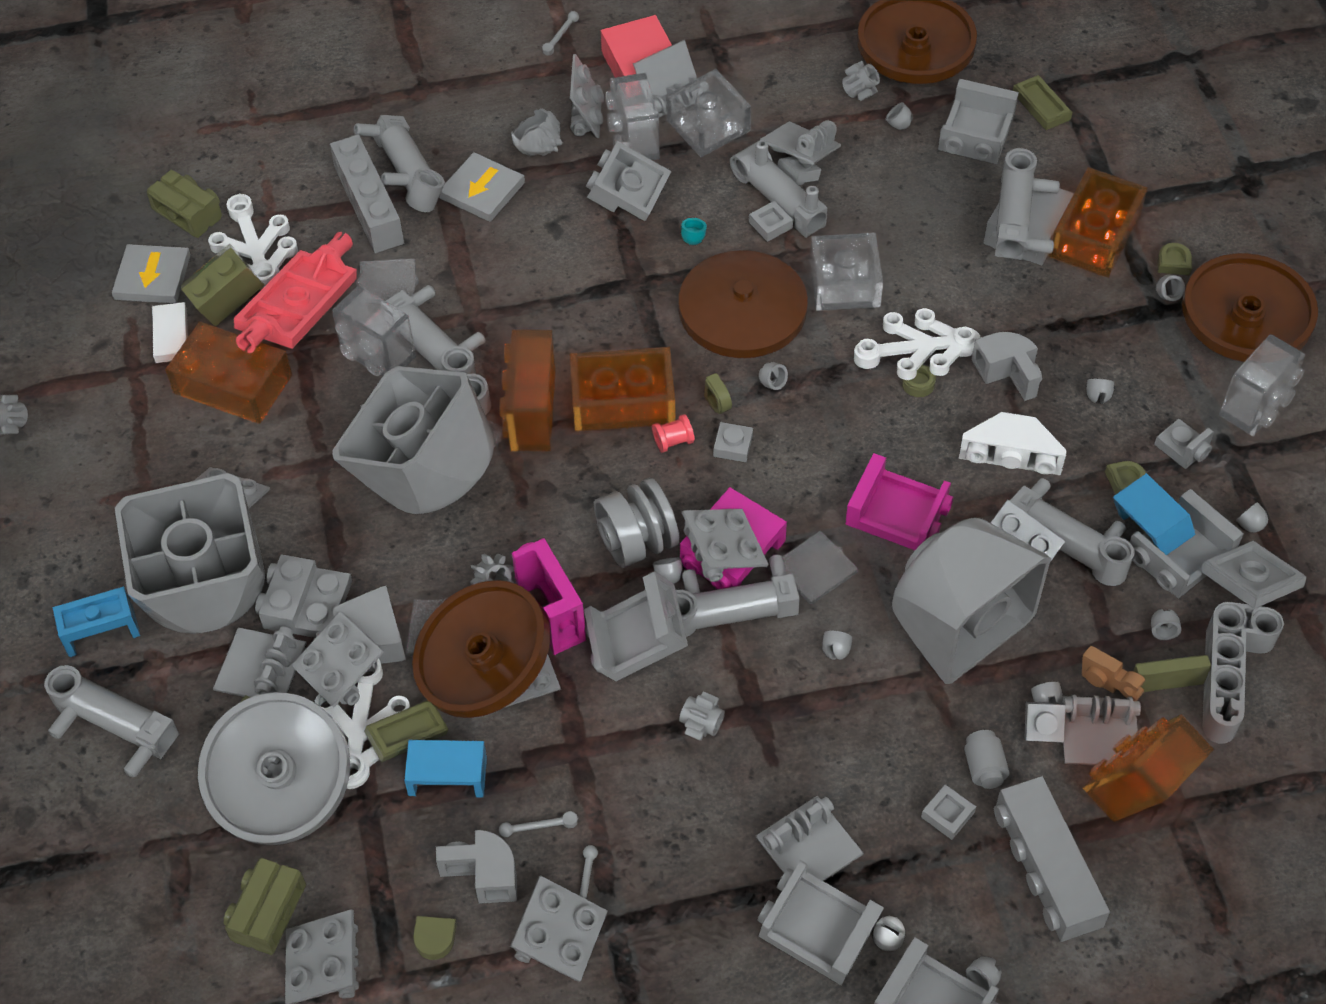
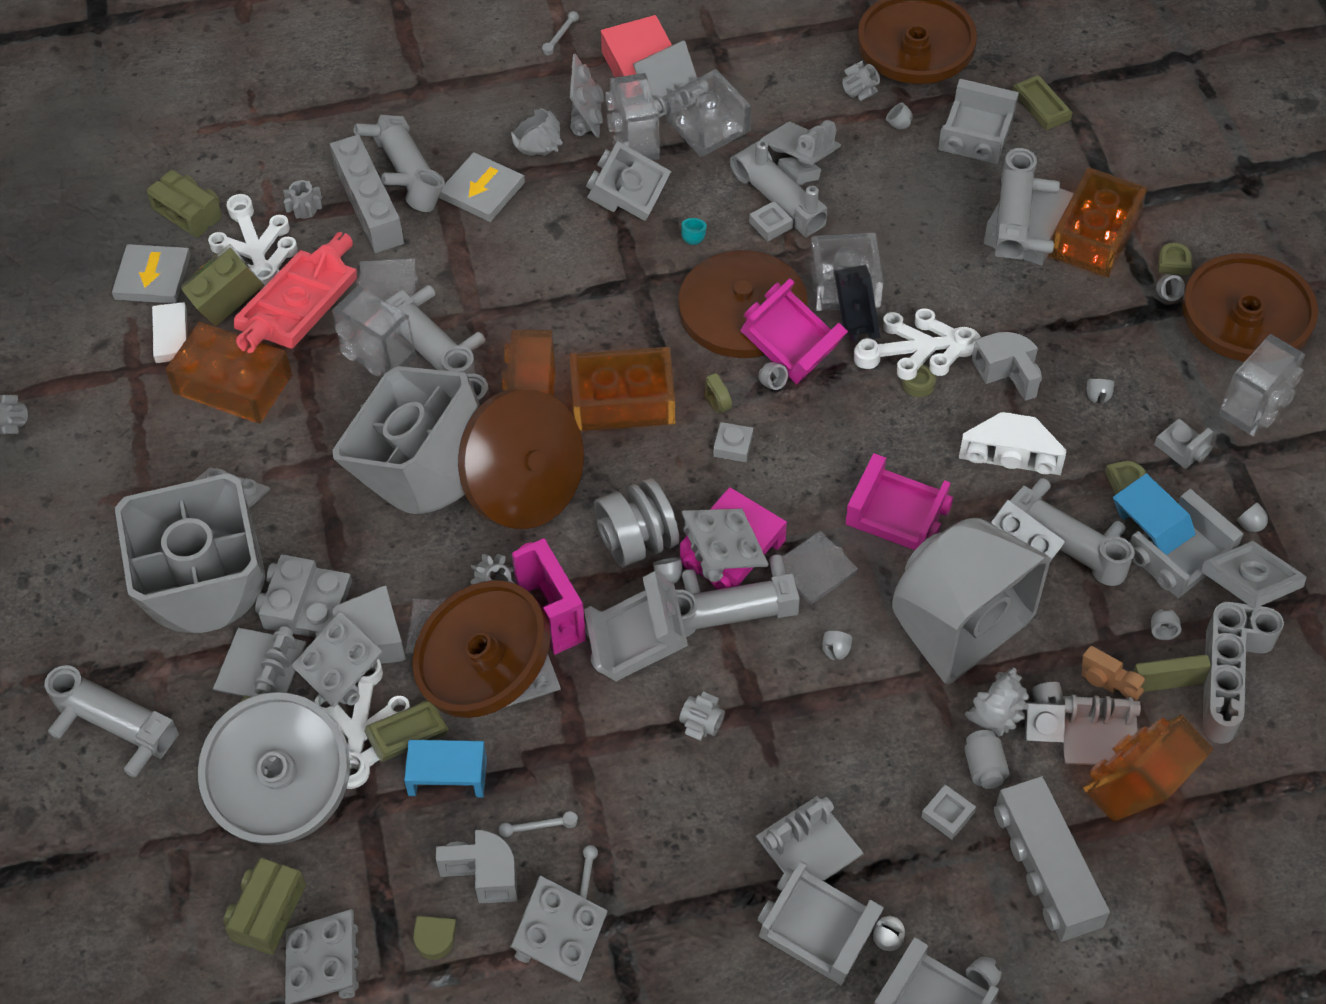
dark azure panel [52,586,140,657] -> none
coral bush [652,414,695,453] -> none
none -> light grey gear [283,180,322,219]
none -> reddish brown dish [458,389,584,529]
none -> dark pink panel [740,278,848,384]
none -> black hinge [834,264,881,341]
none -> light grey hair [965,668,1029,737]

